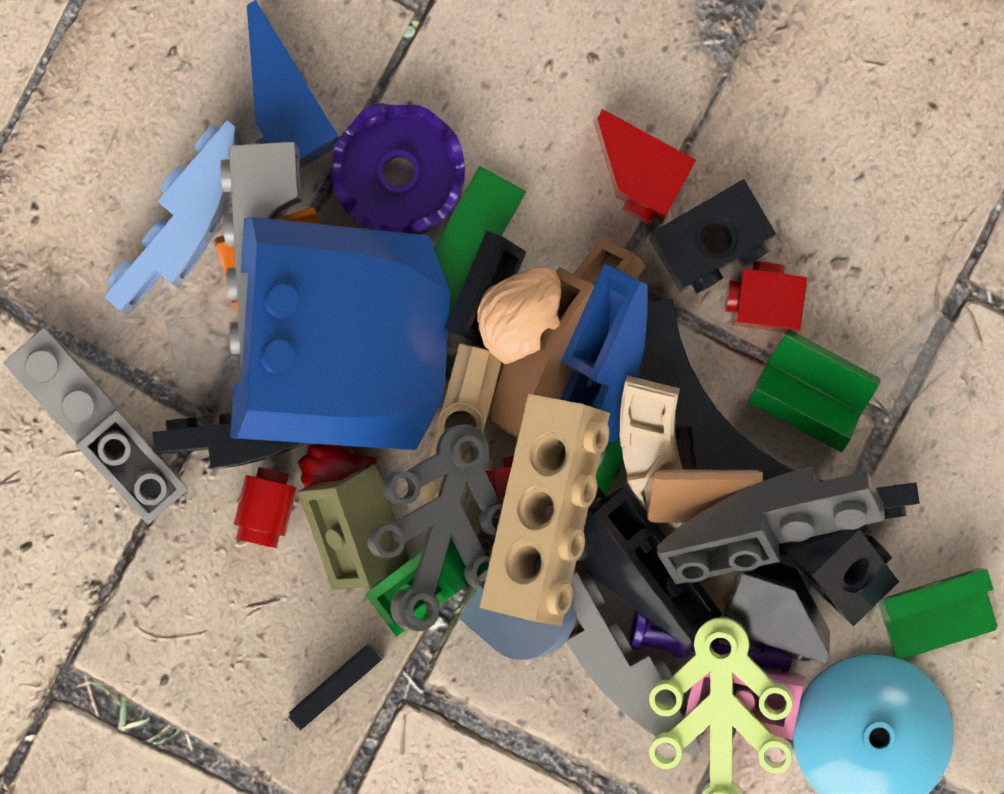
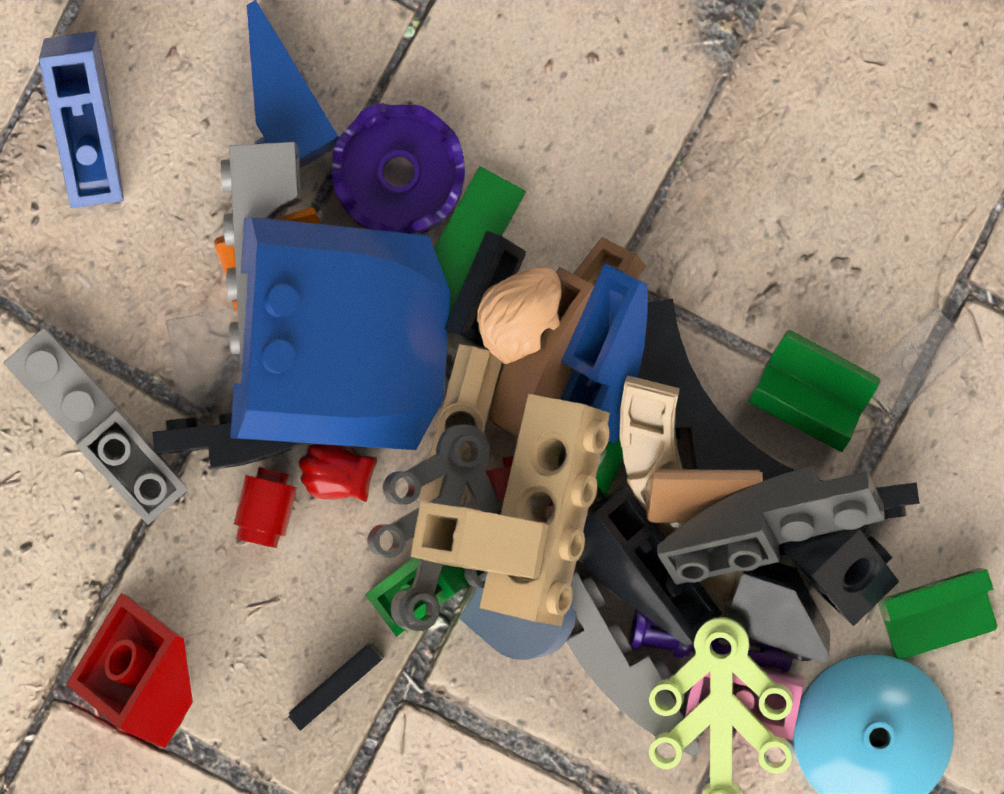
light blue slope [104,120,240,315] -> none
olive panel [298,465,409,589] -> none
red slope [595,109,696,224] -> none
black brick [648,179,776,294] -> none
red brick [725,261,808,333] -> none
none -> blue slope [39,31,124,208]
none -> red slope [66,593,193,749]
none -> tan slope [410,501,549,580]

